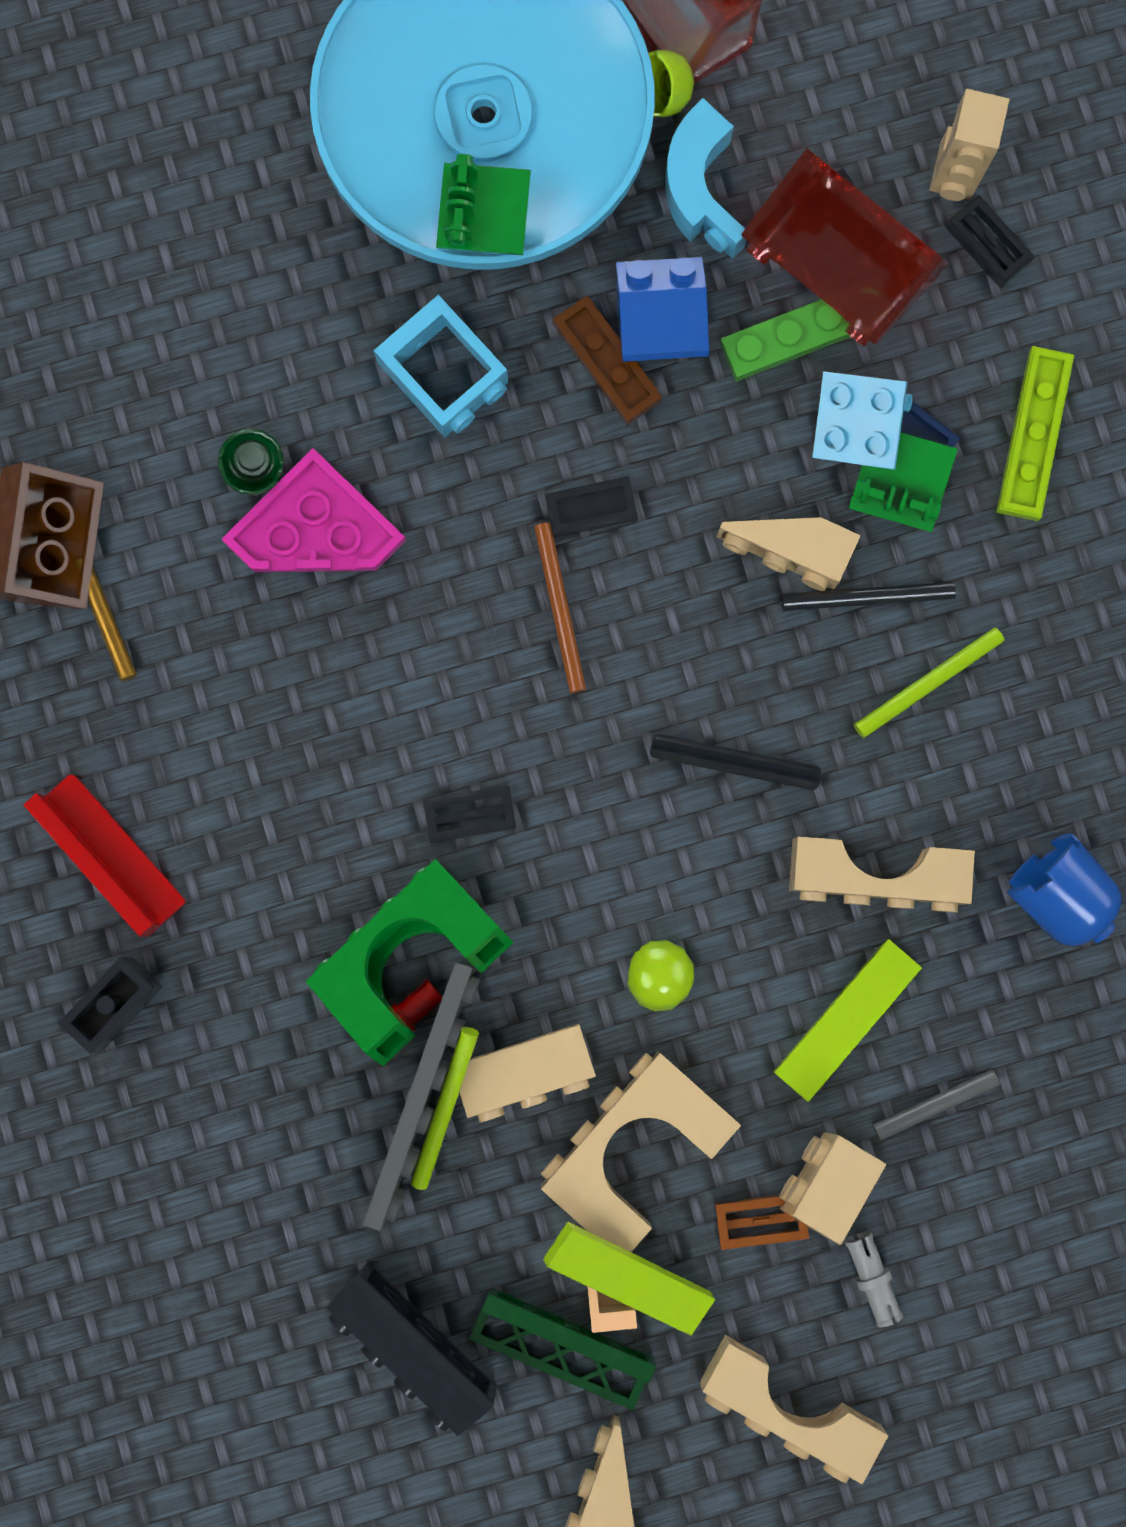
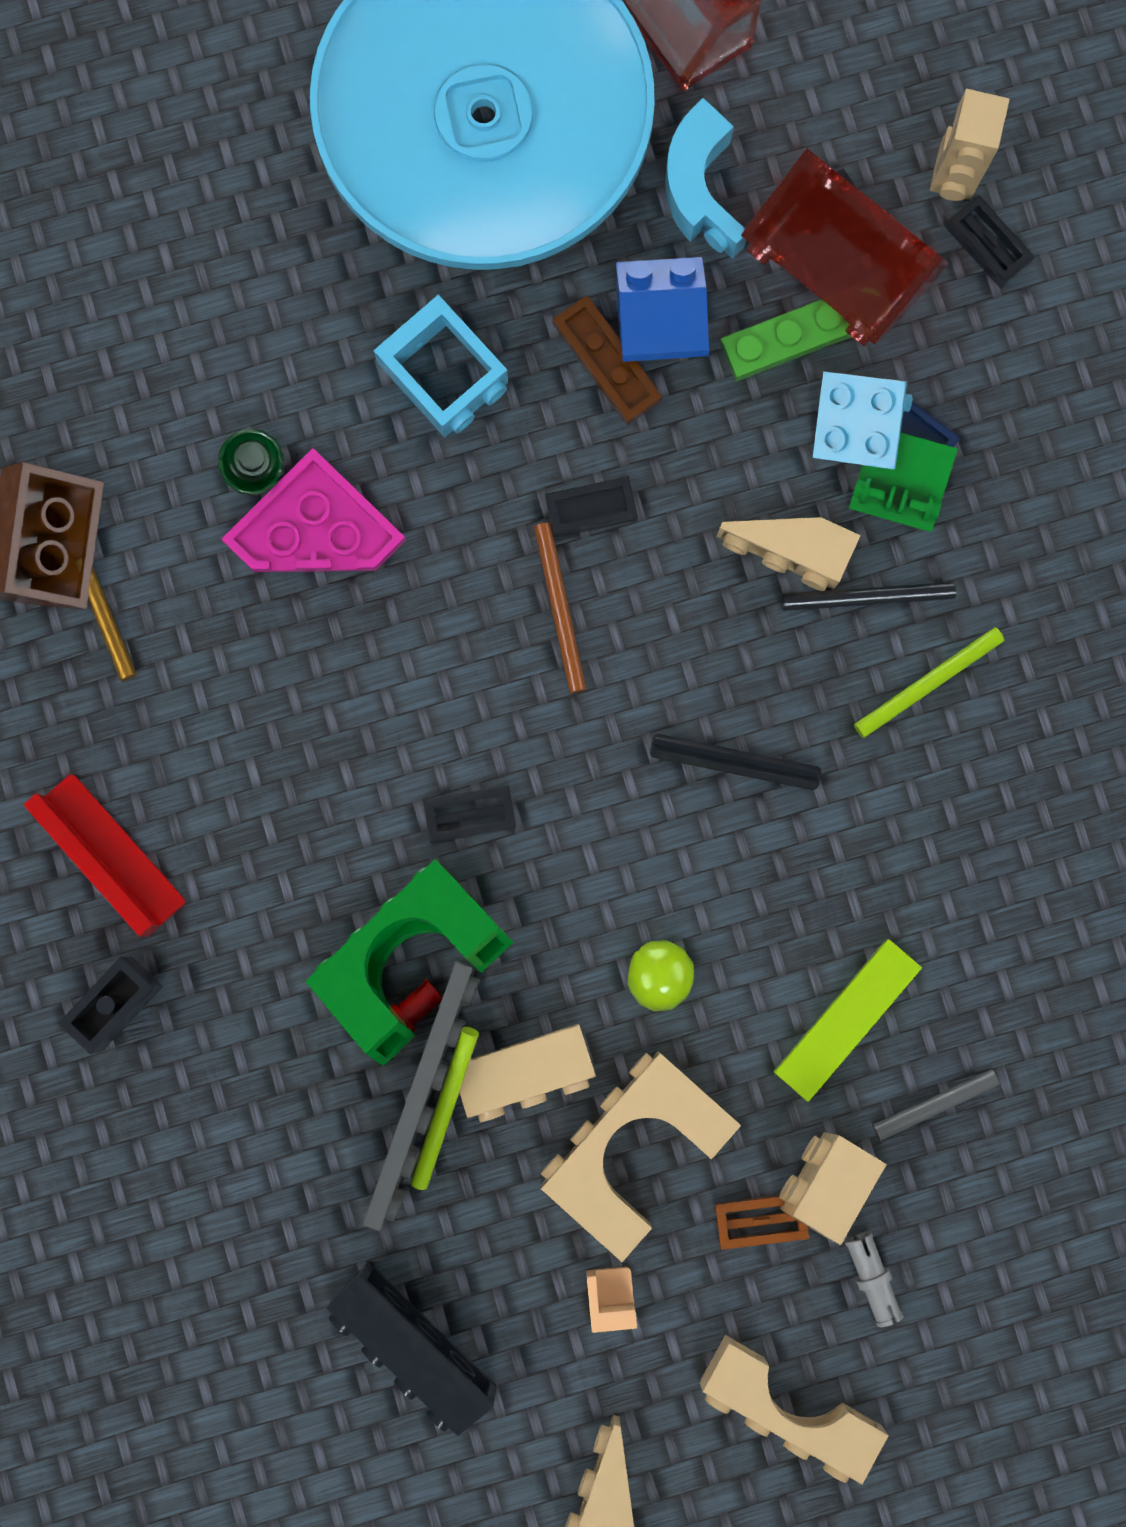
green hinge [436,154,531,256] -> none
dark green fence [469,1287,656,1411] -> none
lime tile [543,1222,716,1336] -> none
lime hair [648,49,694,117] -> none
tan arch [789,836,975,913] -> none
lime tile [996,346,1074,522] -> none
blue cylinder [1007,833,1122,946] -> none

